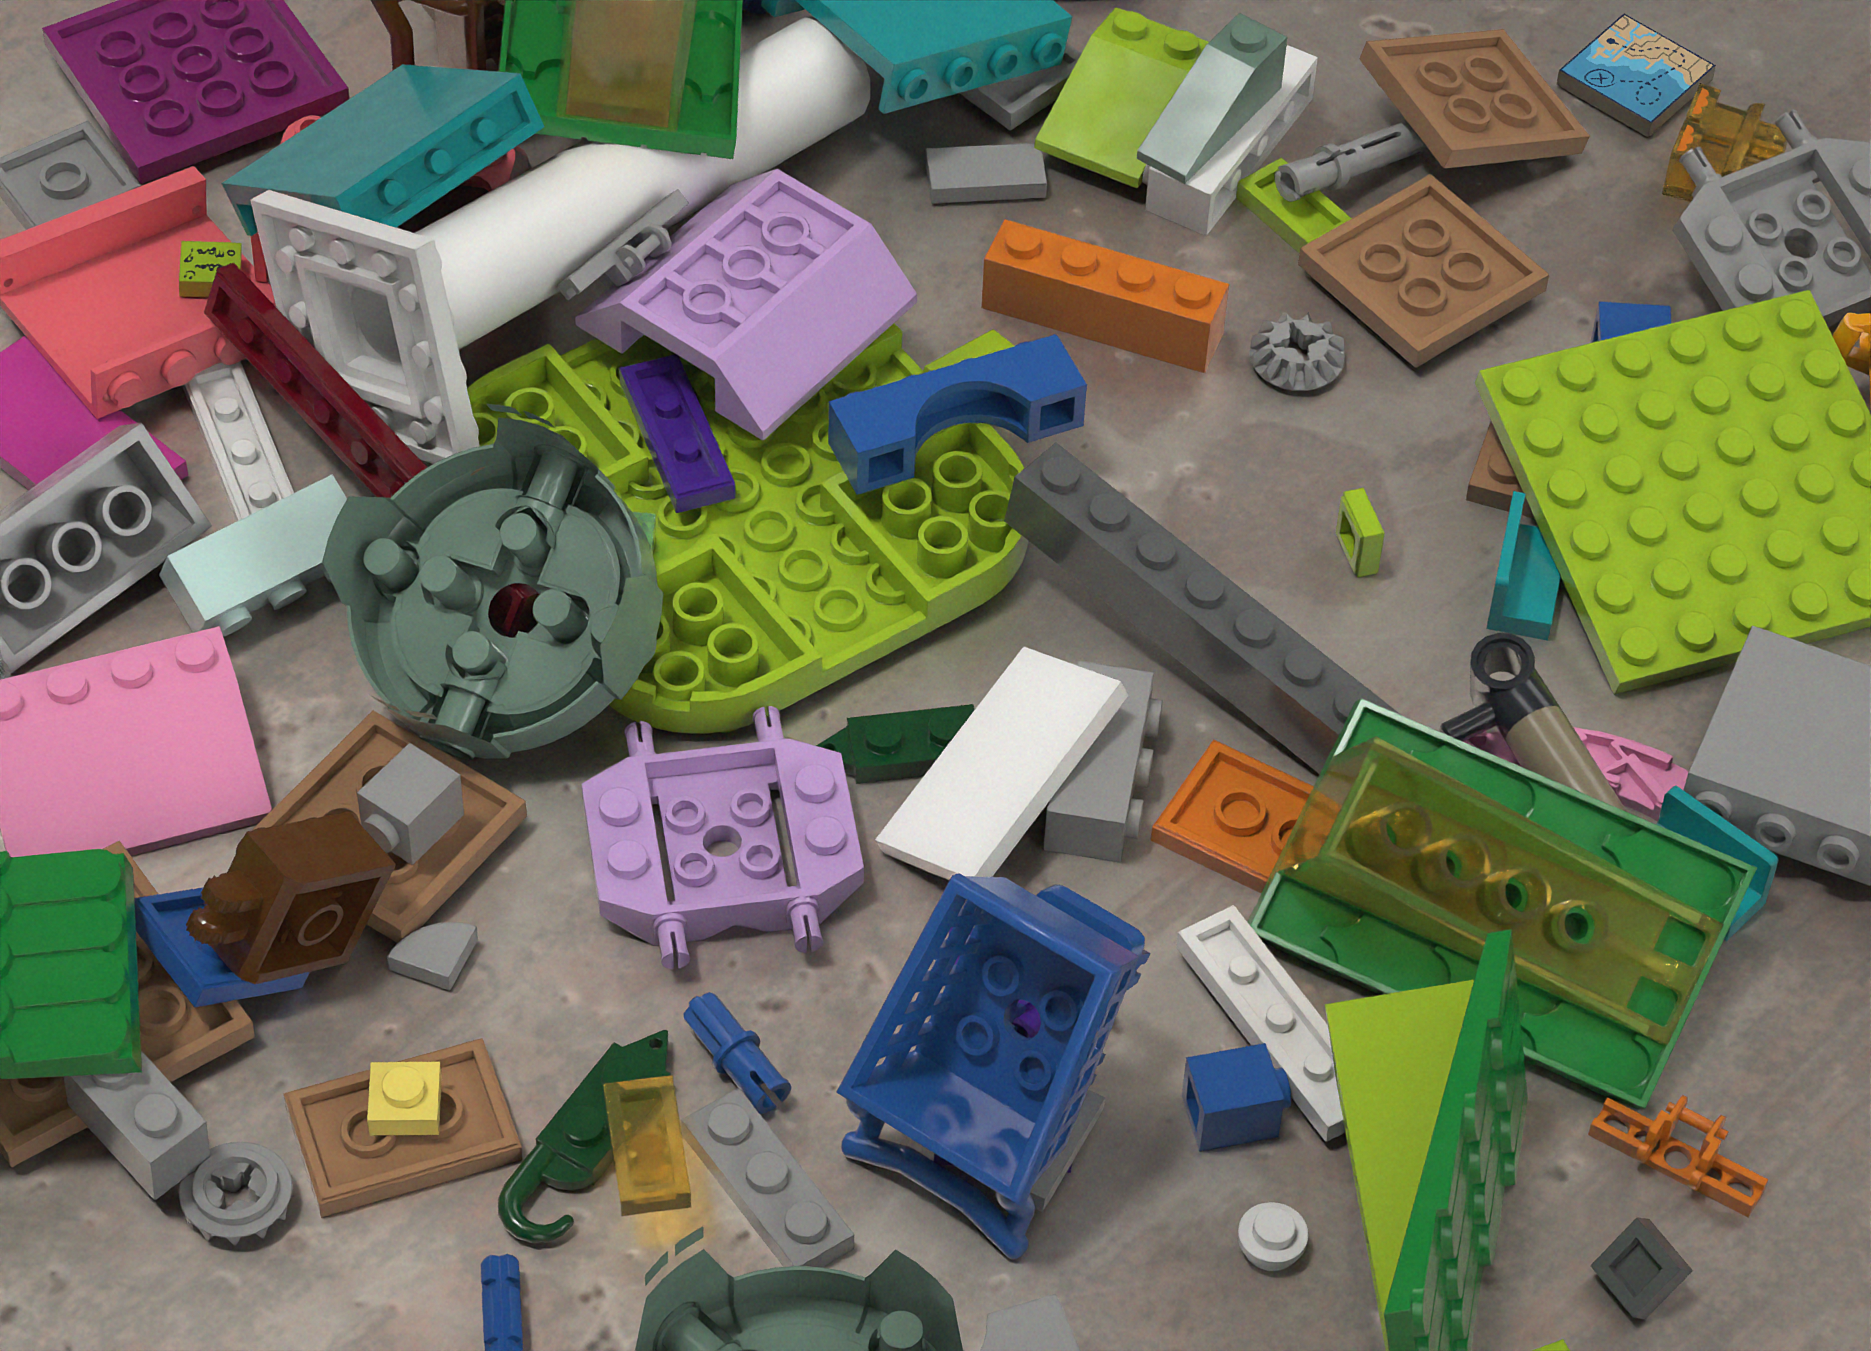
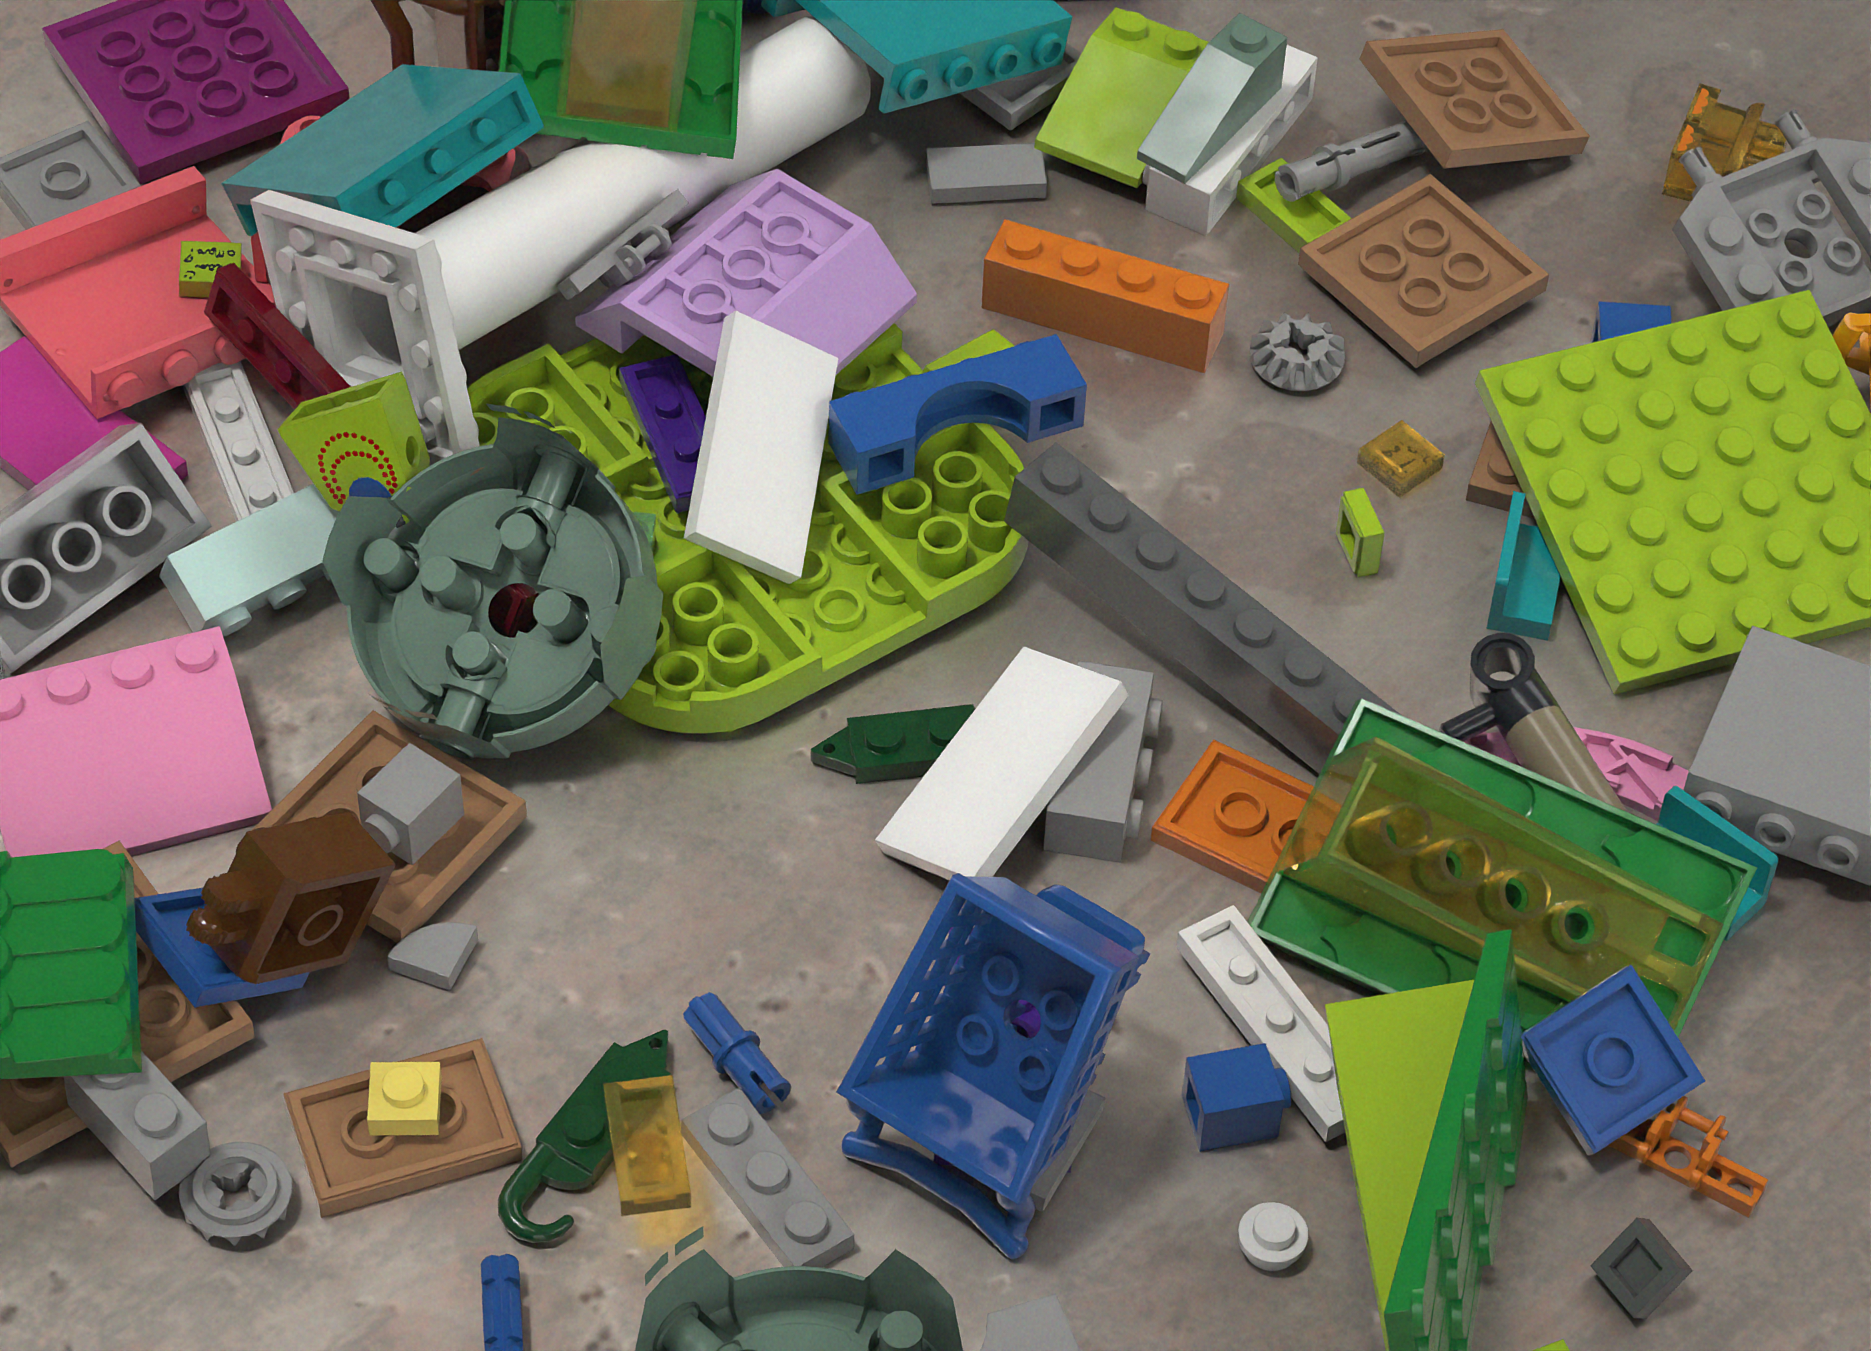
lavender piece [582,706,864,969] -> none
tile [1556,13,1716,137] -> none
none -> lime torso [277,371,430,528]
none -> white tile [684,311,838,584]
none -> clear yellow tile [1357,420,1445,498]
none -> blue tile [1521,965,1705,1155]

